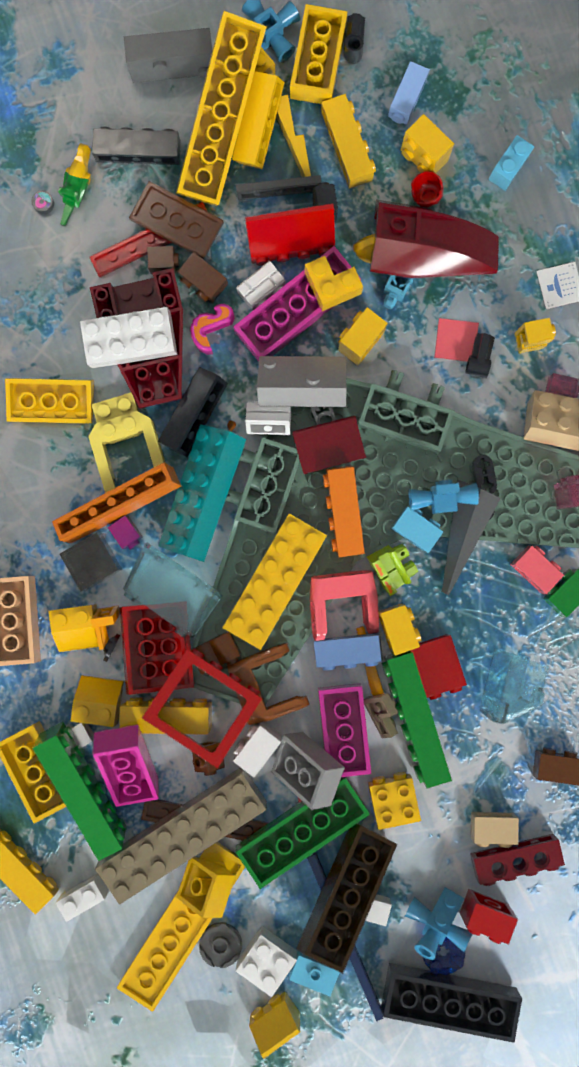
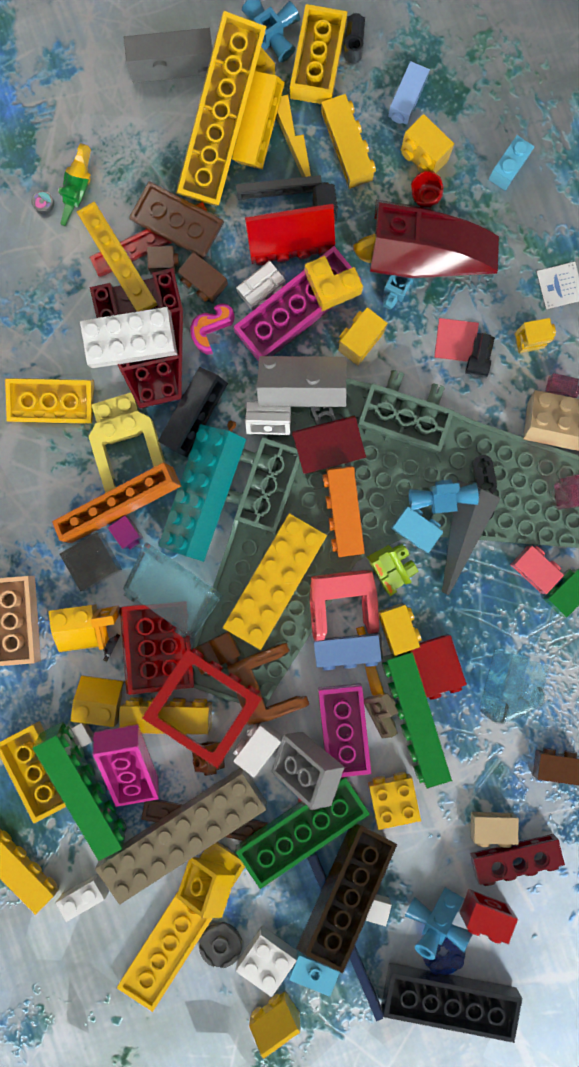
brick [92,127,180,165] -> none
none -> yellow tile [76,201,158,312]

